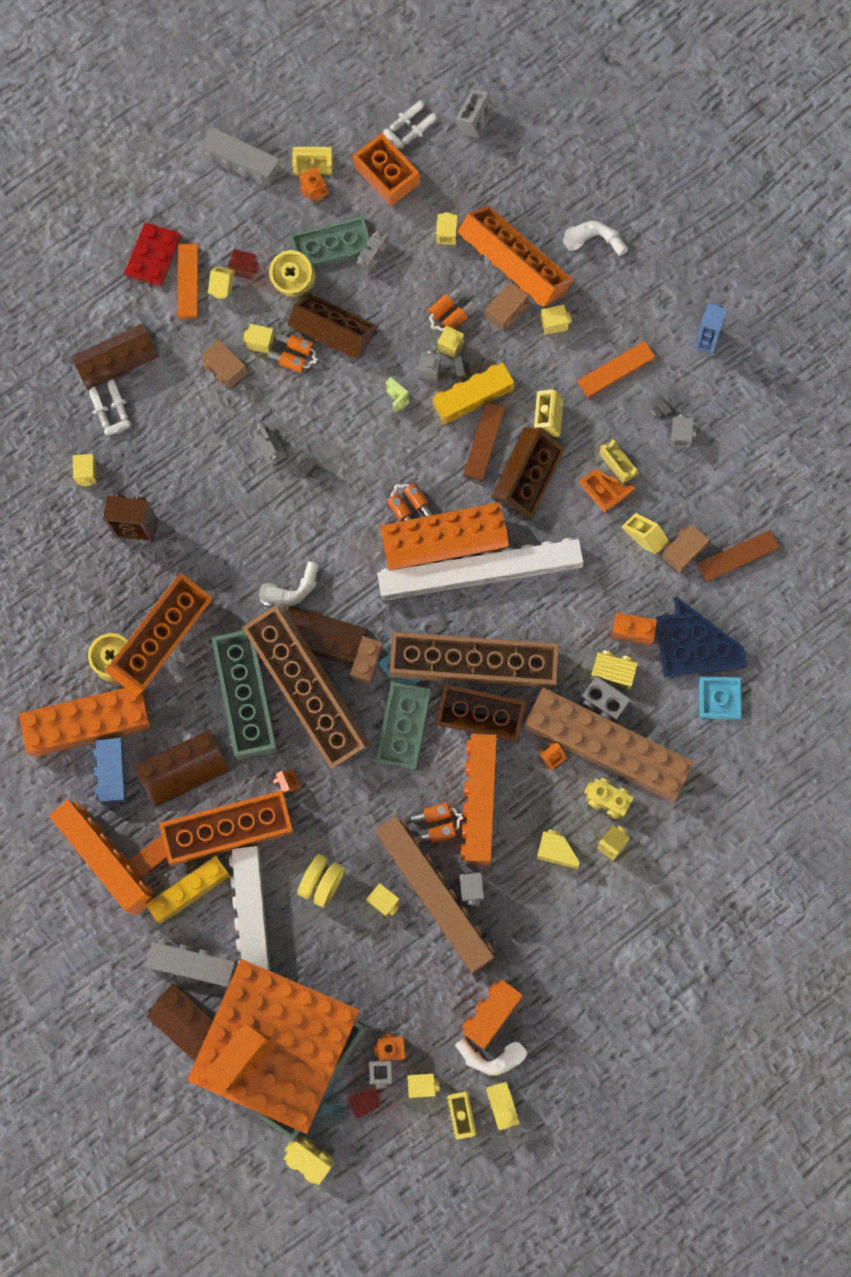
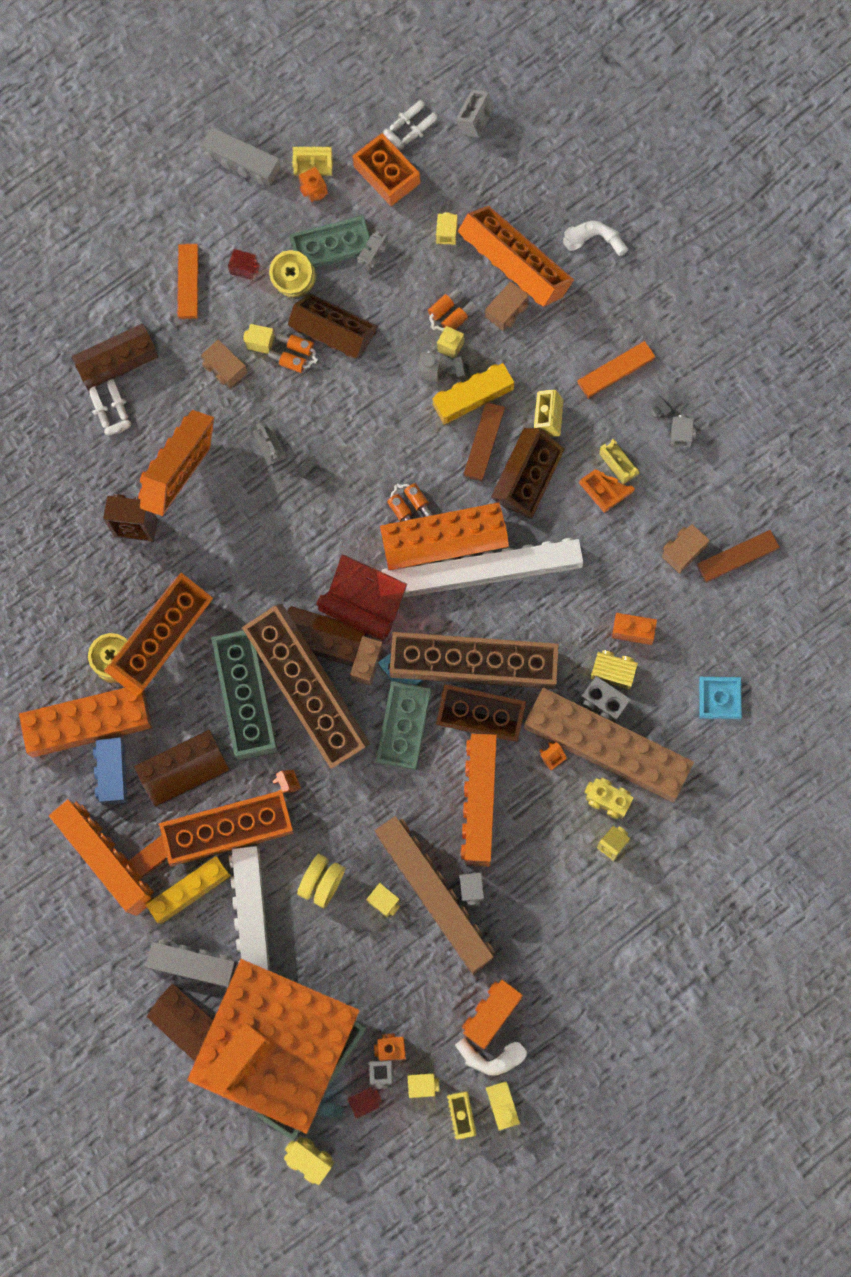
light yellow brick [73,454,97,486] -> none
red plate [124,222,182,287] -> none
light yellow brick [208,266,235,299] -> none
white piece [259,562,319,607] -> none
yellowish green bracket [385,377,409,412] -> none
orange piece [411,802,463,844] -> none
light yellow slope [537,830,580,869] -> none
light yellow brick [541,305,571,335] -> none
light yellow slope [622,513,669,555] -> none
dark blue wing [655,597,747,678] -> none
medium blue brick [694,303,727,354] -> none
none -> orange brick [138,410,214,516]
none -> clear red door [317,554,407,641]

